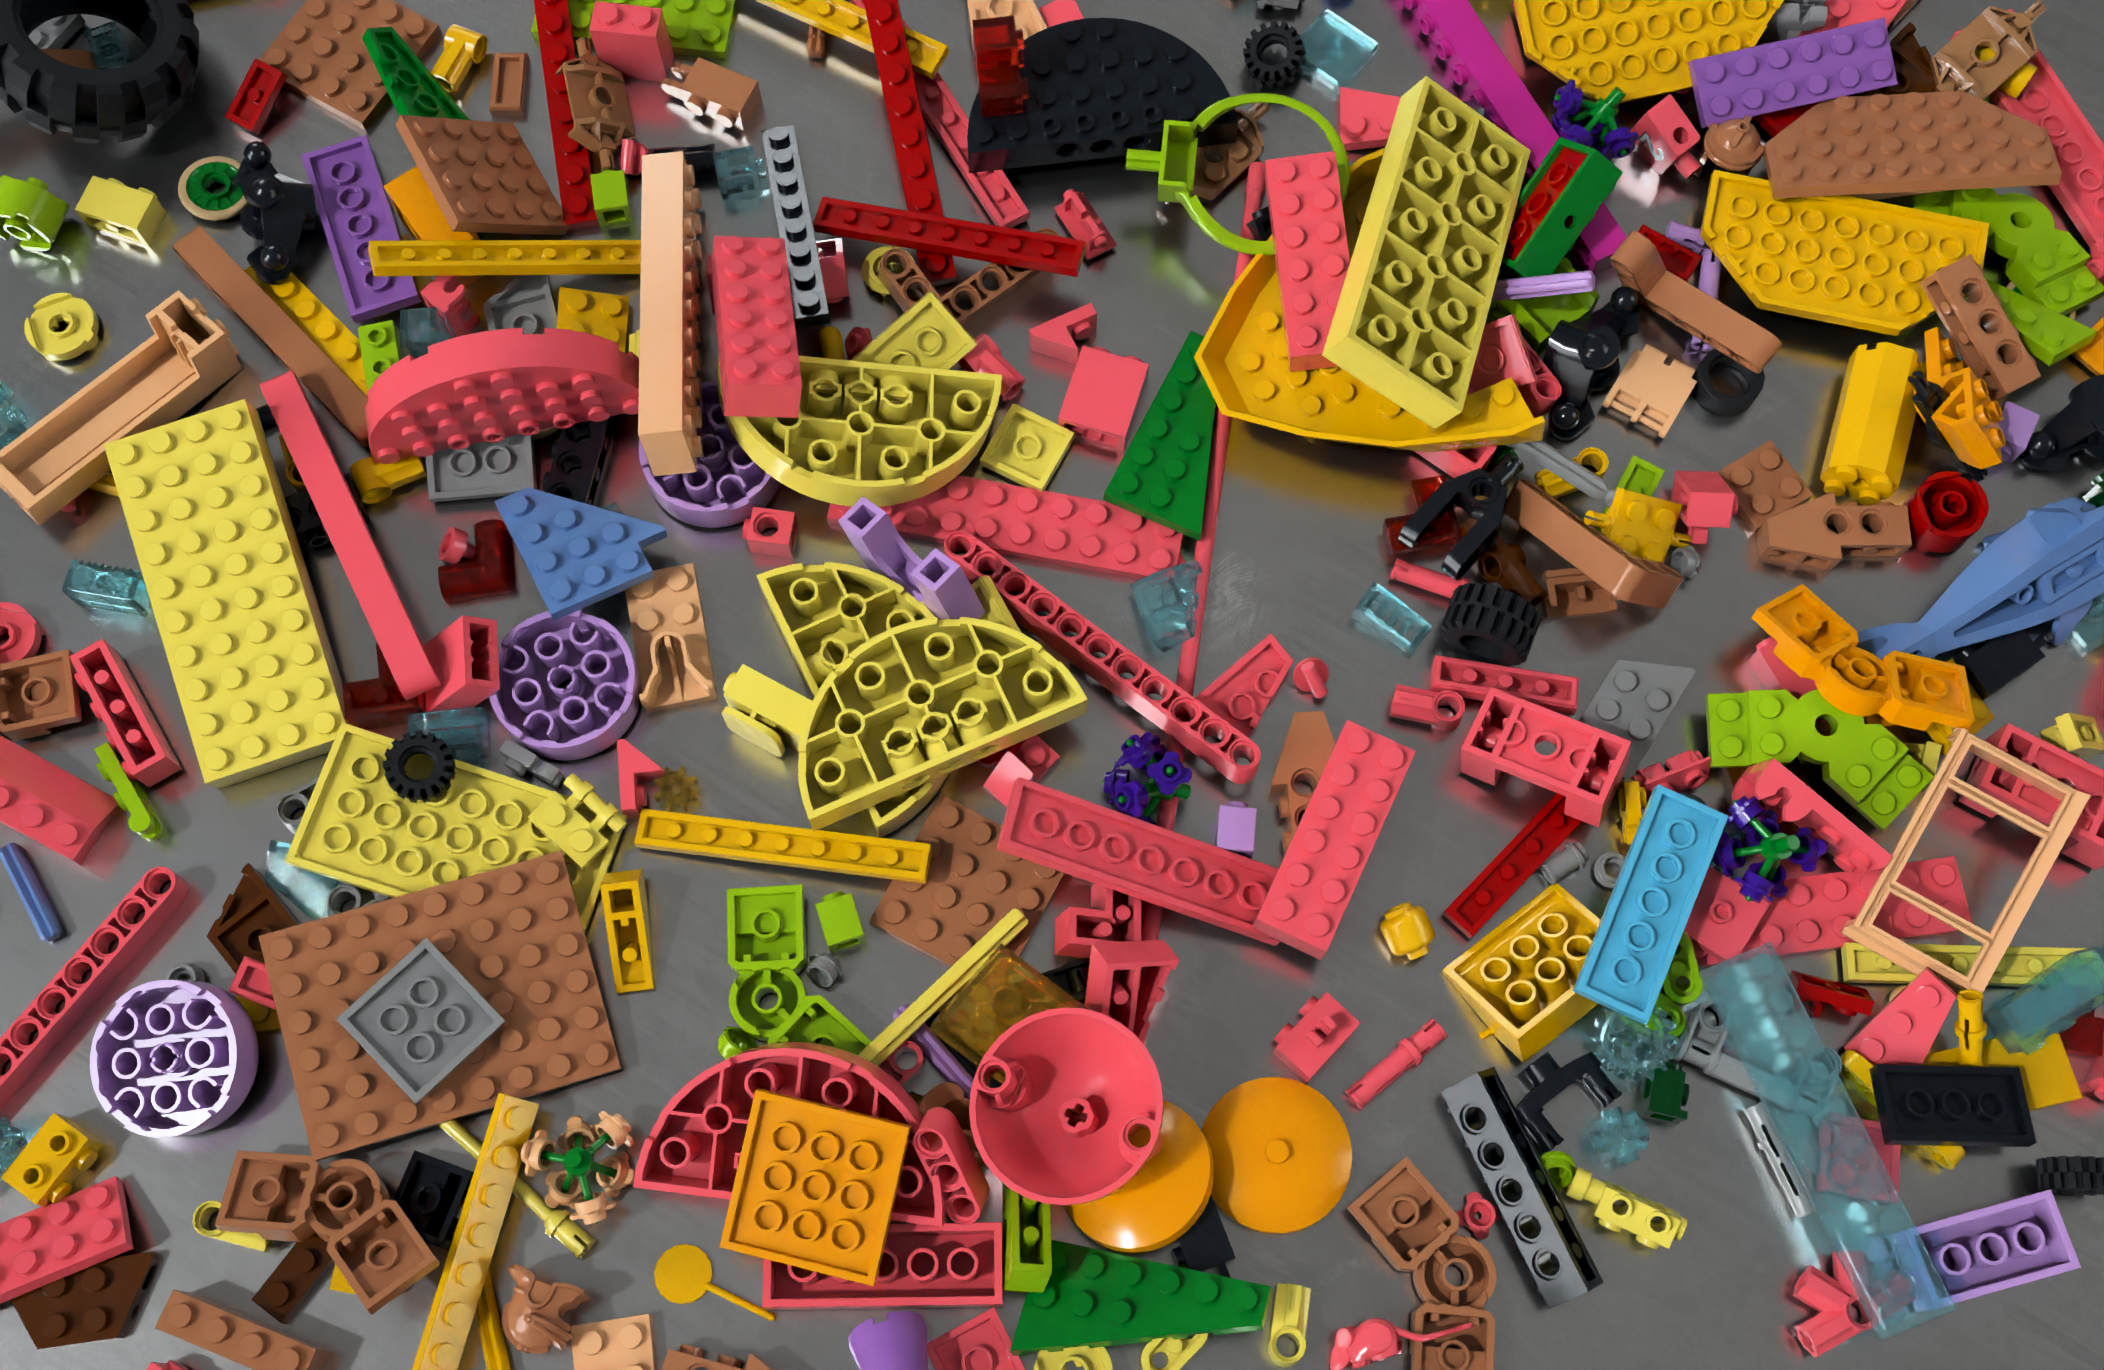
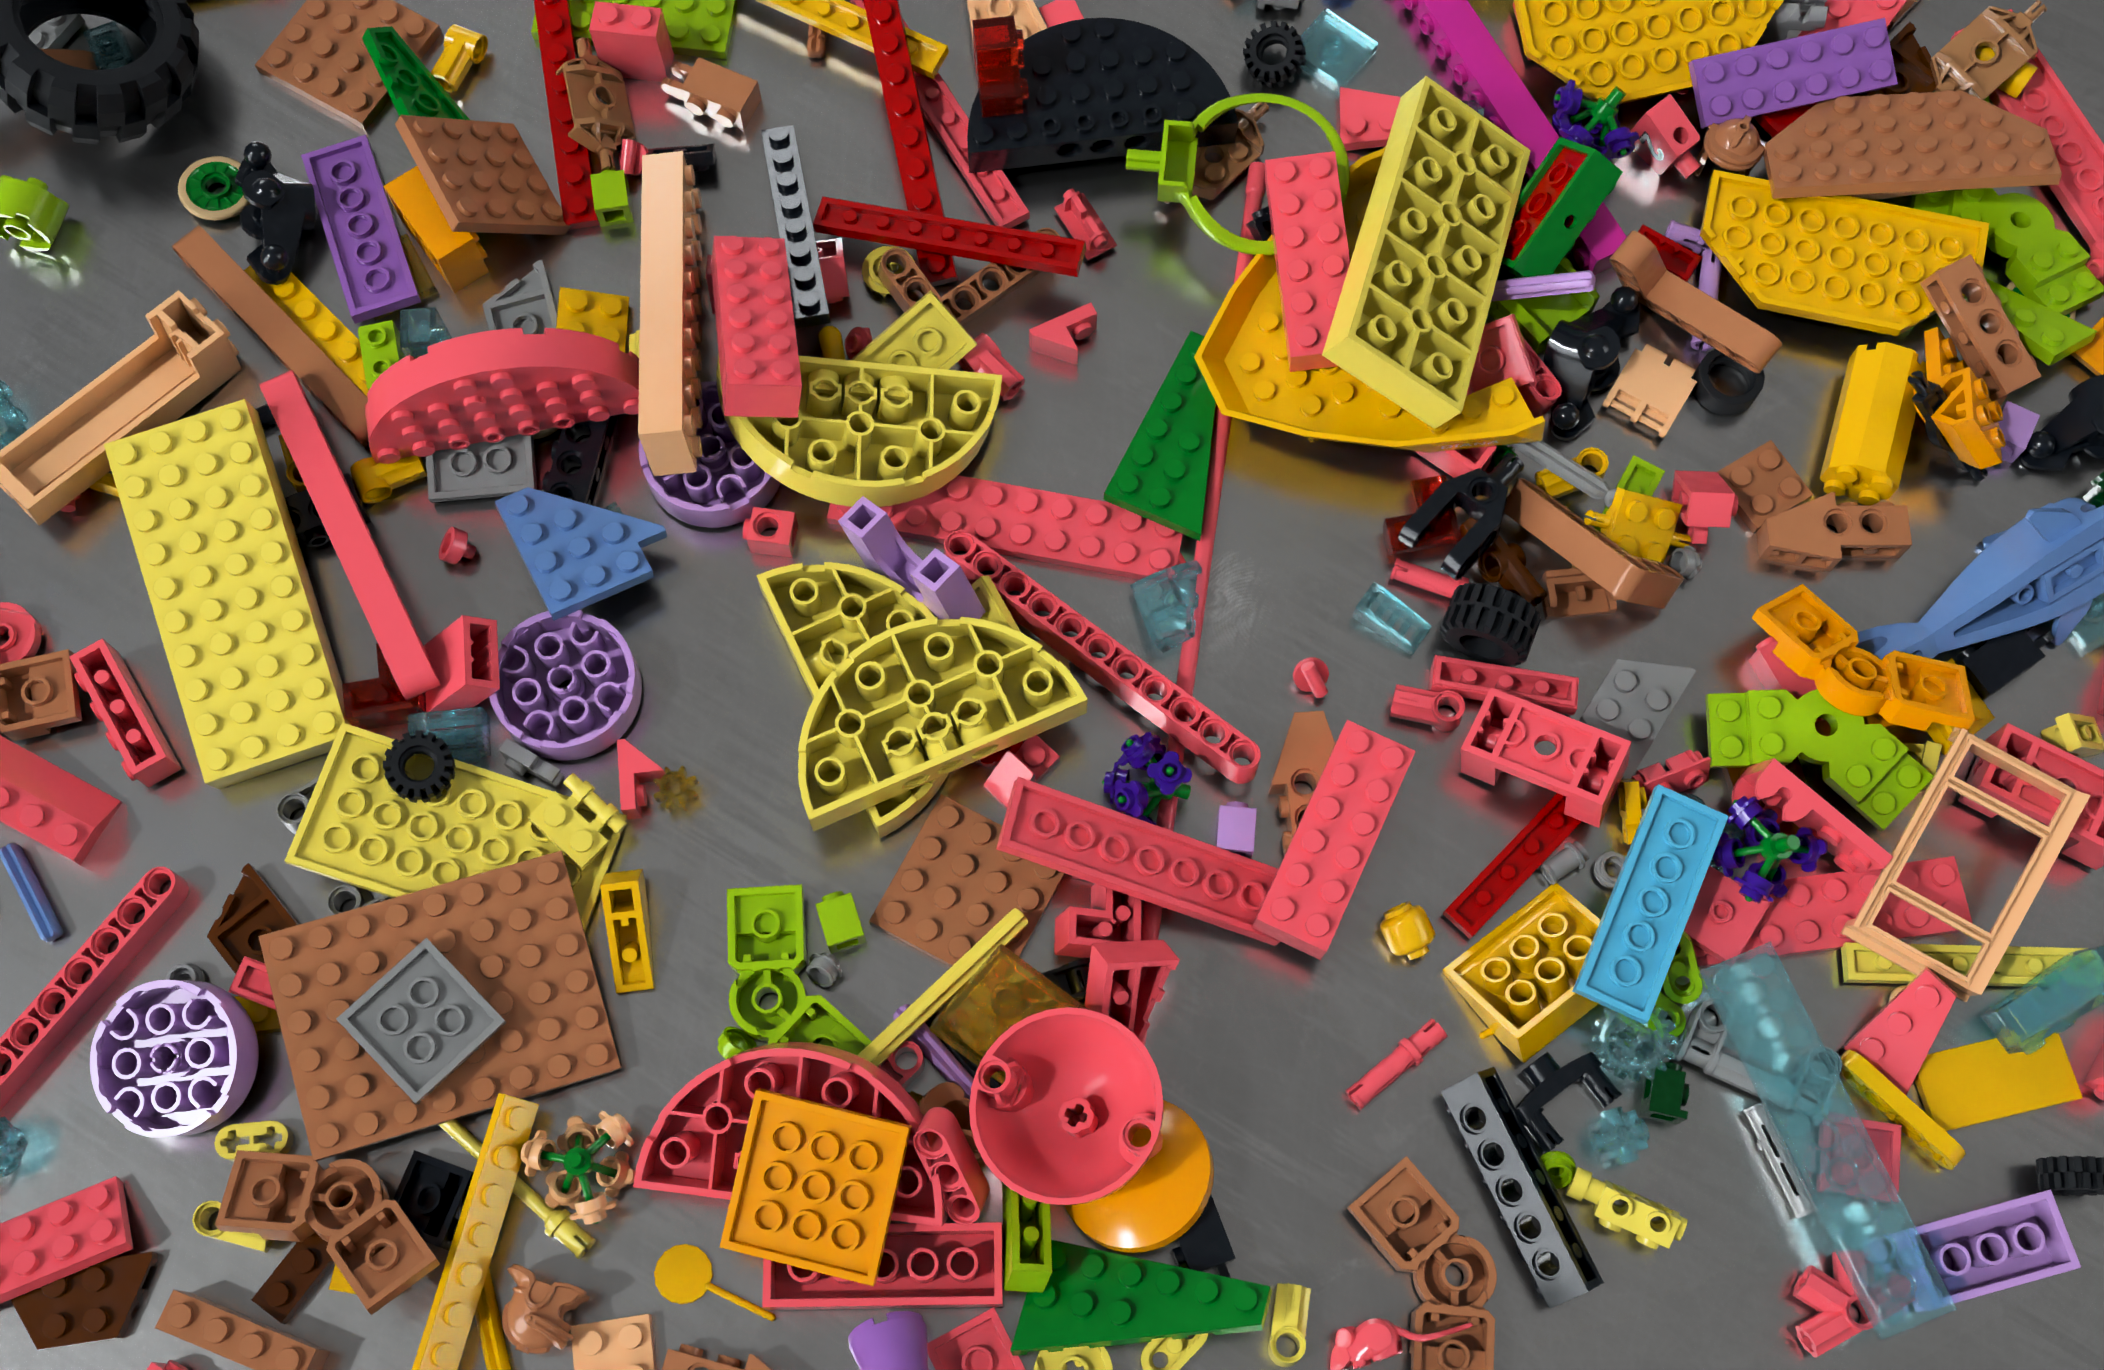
yellow brick [1,1113,103,1207] -> none
light yellow plate [24,292,99,362] -> none
clear light blue brick [62,559,151,617] -> none
light yellow brick [74,176,166,246] -> none
lime plate [94,742,164,841] -> none
red plate [225,58,288,135] -> none
clear light blue slope [265,840,339,920] -> none
yellow plate [368,240,641,276] -> none
coral hinge [420,276,480,338] -> none
clear red brick [438,519,517,603] -> none
nougat tile [489,53,530,116] -> none
light nougat plate [625,563,718,714] -> none
yellow plate [634,808,932,884] -> none
clear light blue brick [713,145,766,199] -> none
light yellow brick [722,664,812,757] -> none
light yellow plate [980,403,1075,492] -> none
coral brick [1058,346,1149,451] -> none
coral wing [1194,633,1294,740] -> none
light orange dish [1201,1077,1352,1234] -> none
coral brick [1273,992,1361,1084] -> none
coral plate [1456,1192,1500,1239] -> none
red plate [1788,970,1874,1018] -> none
black plate [1869,1064,2037,1147] -> none
red brick [1904,471,1989,553] -> none
yellow pin [1954,989,1987,1067] -> none
clear red plate [2059,986,2104,1058] -> none
none -> light yellow beam [214,1121,294,1161]

